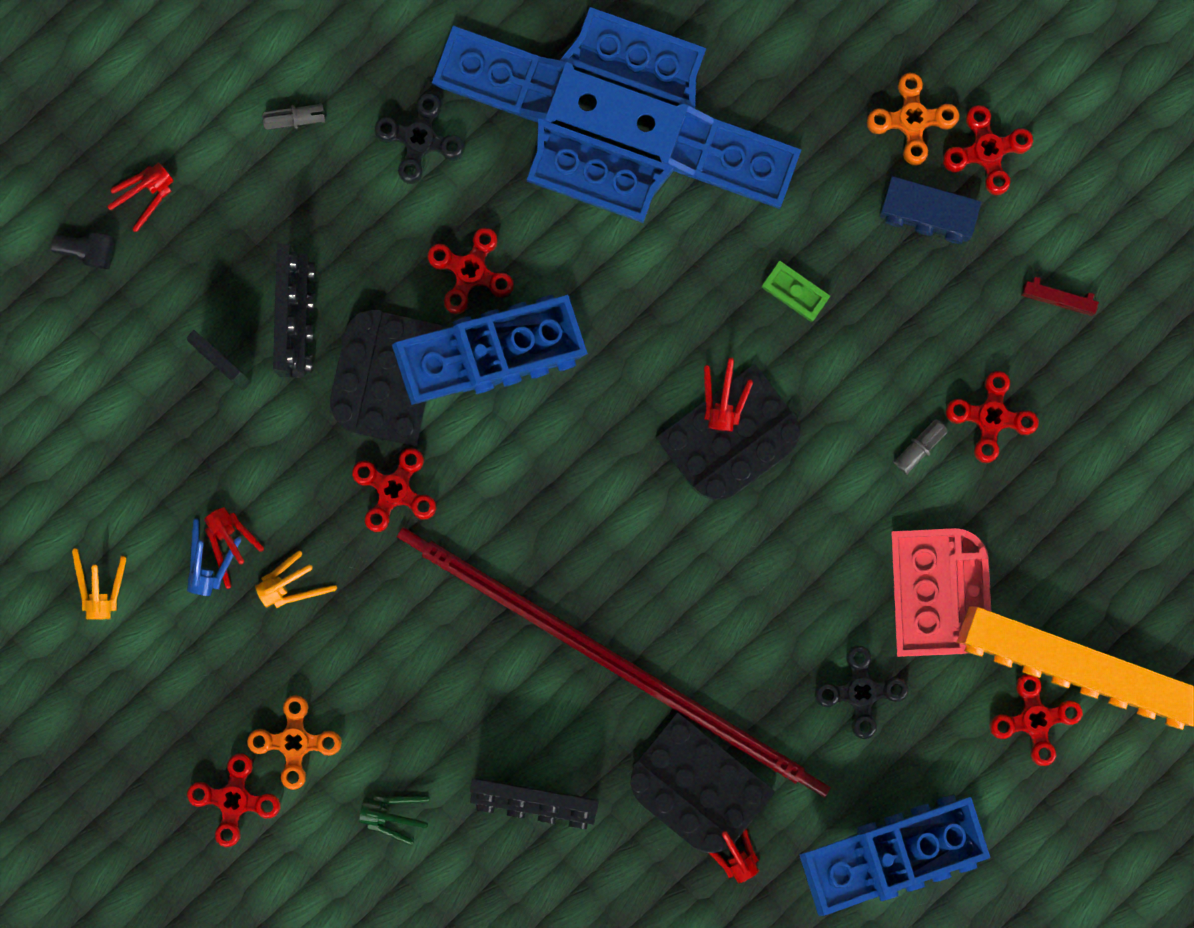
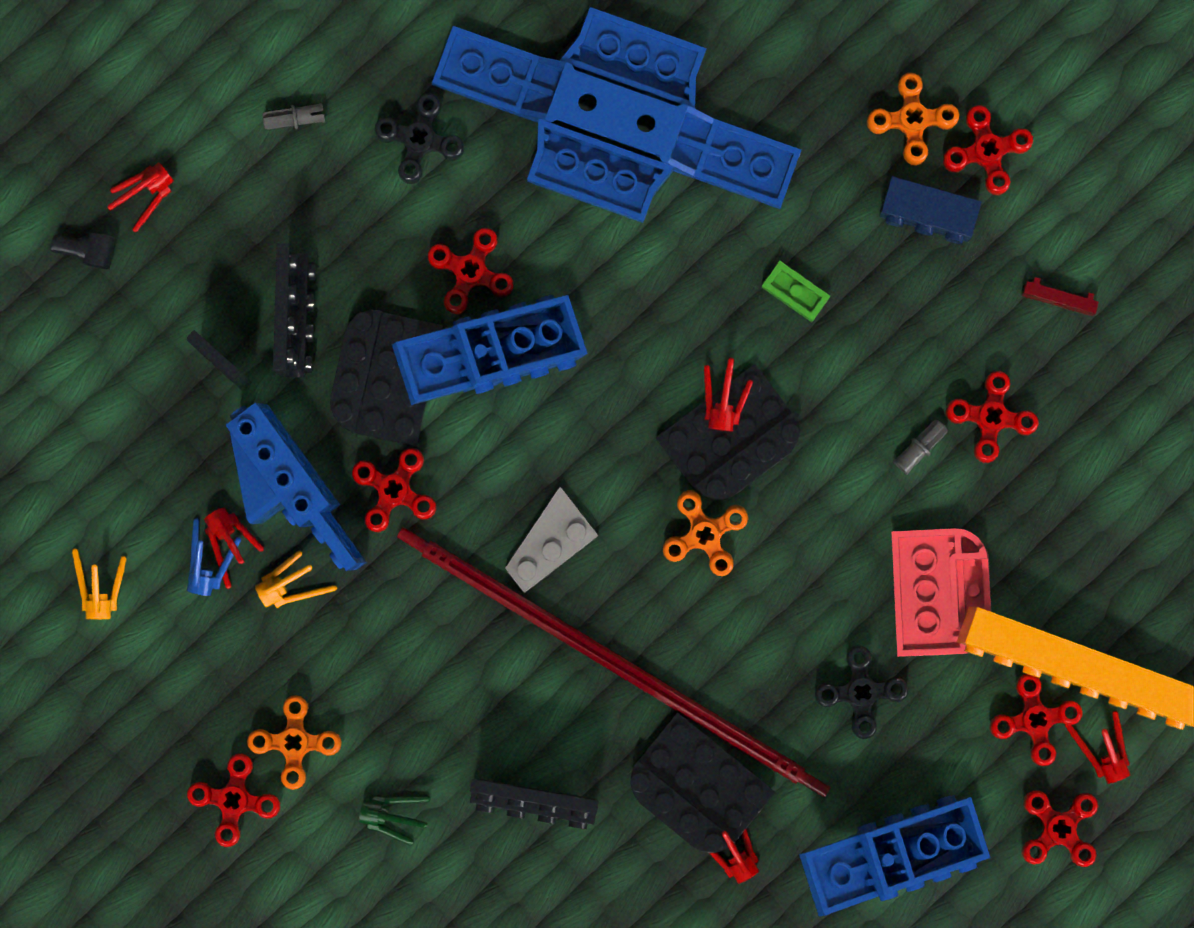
none -> blue wedge [226,402,367,571]
none -> light grey wing [505,487,598,593]
none -> orange gear [663,490,748,576]
none -> red gear [1021,790,1098,867]
none -> red plant [1065,711,1131,784]

